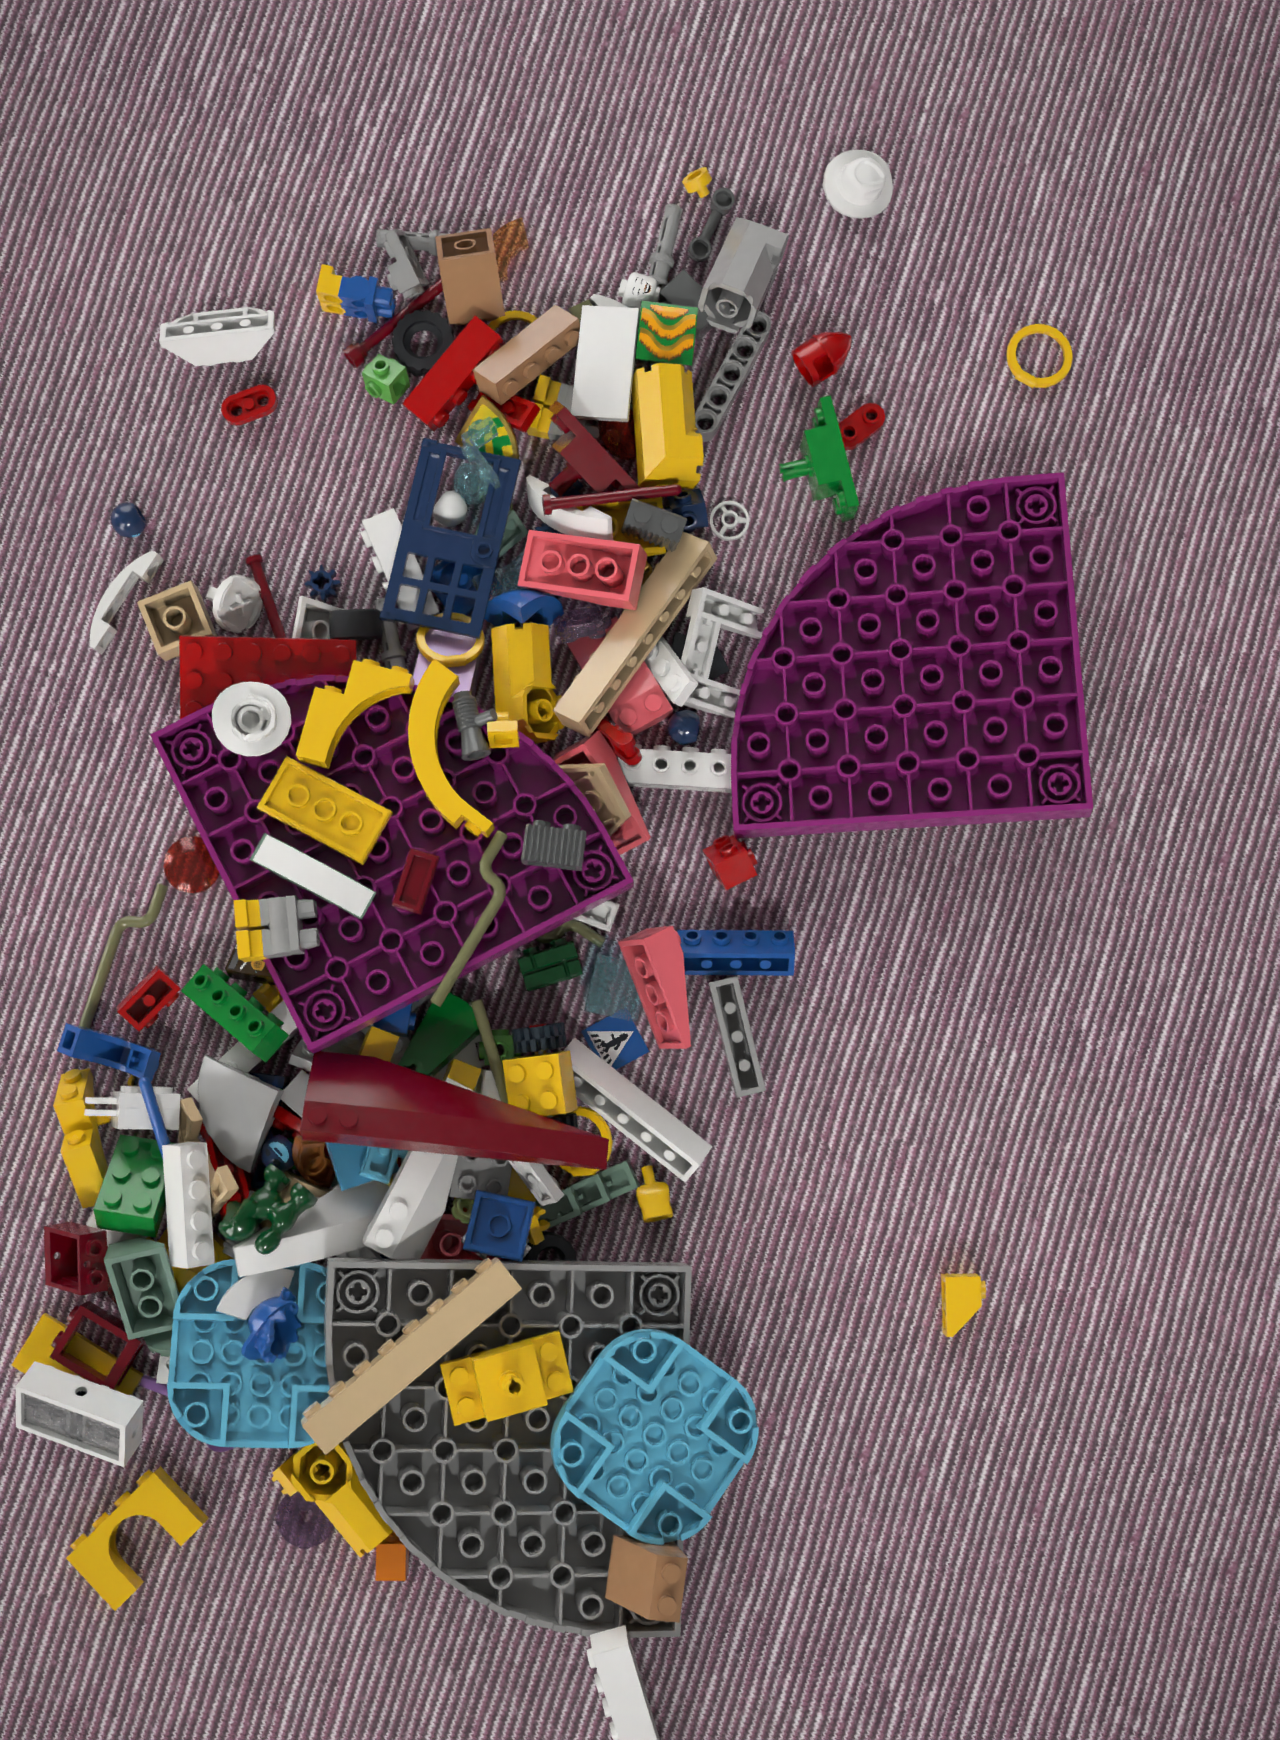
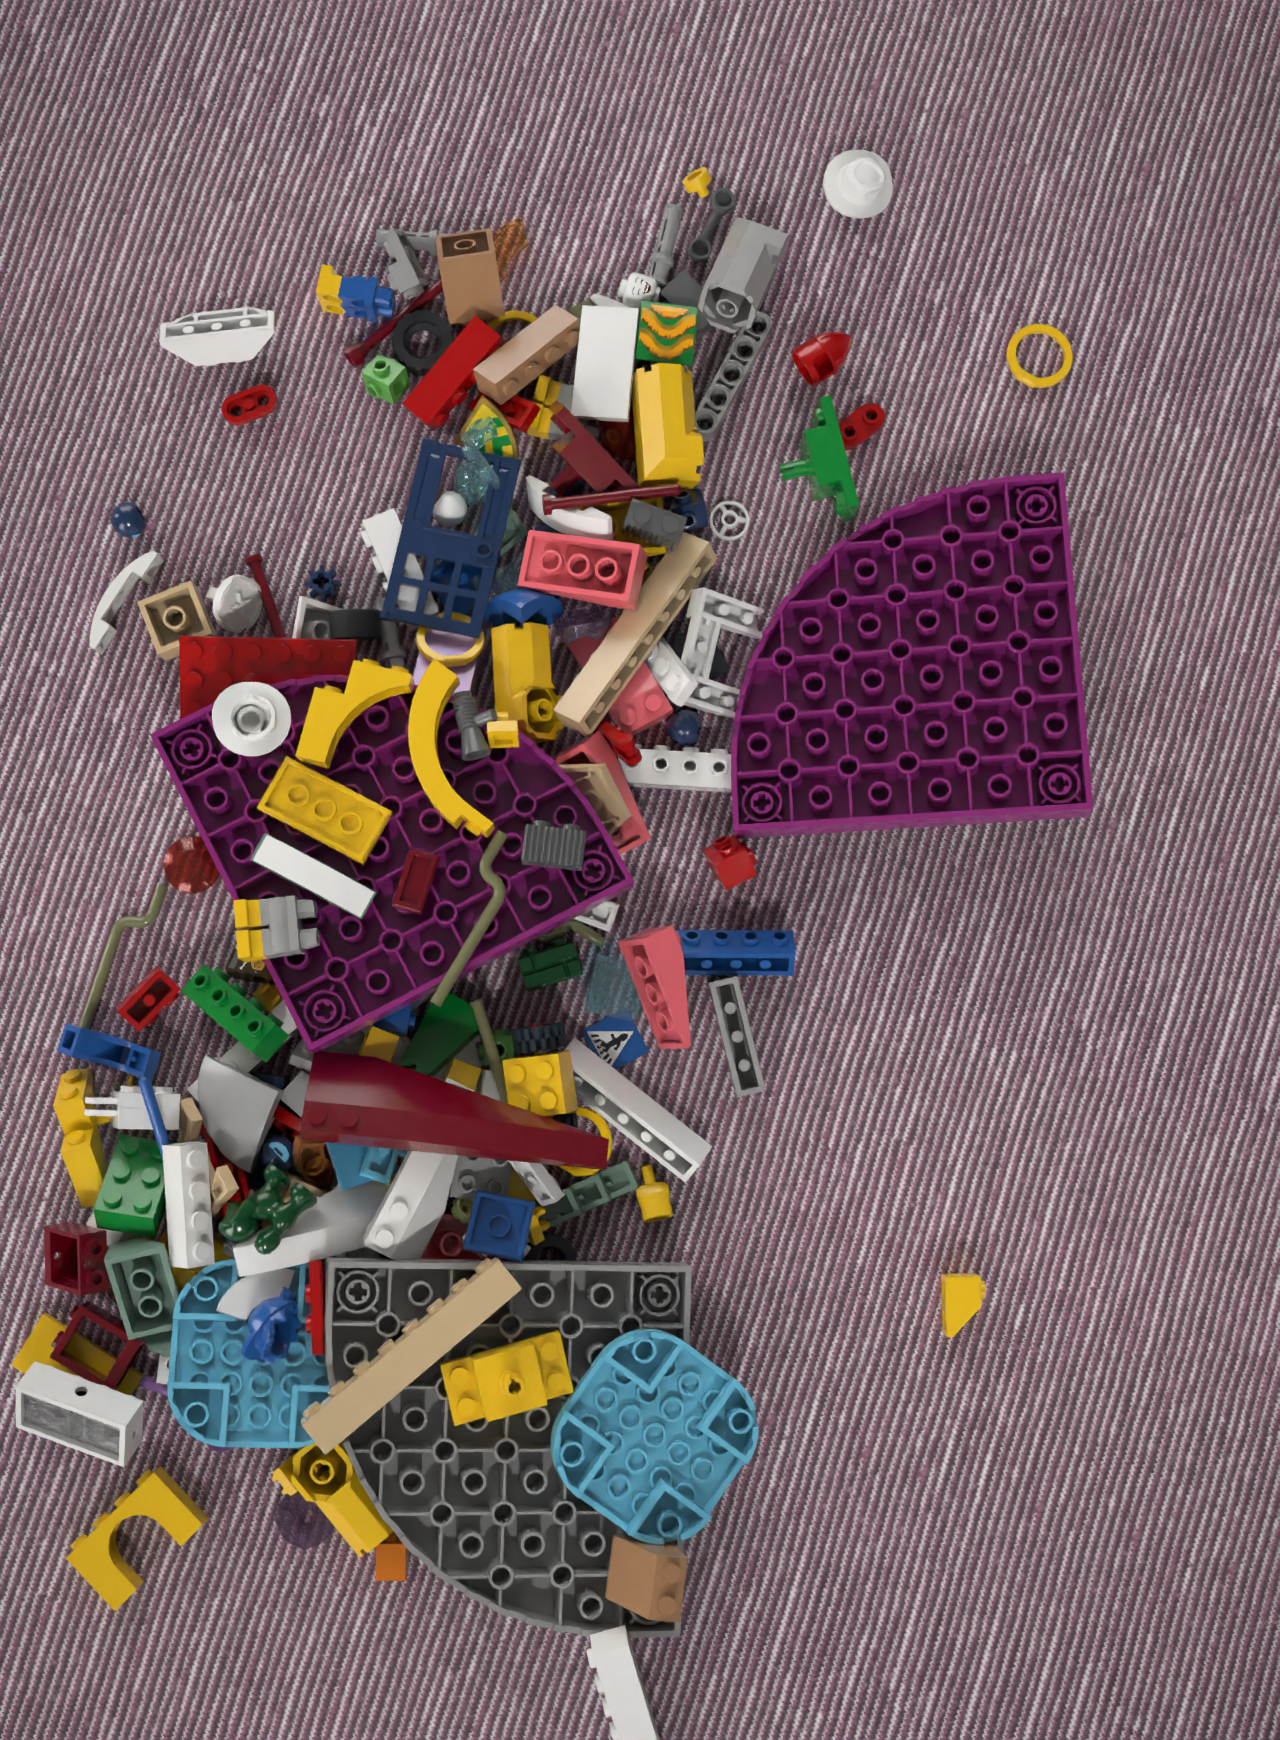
none -> red plate [305,1261,326,1356]

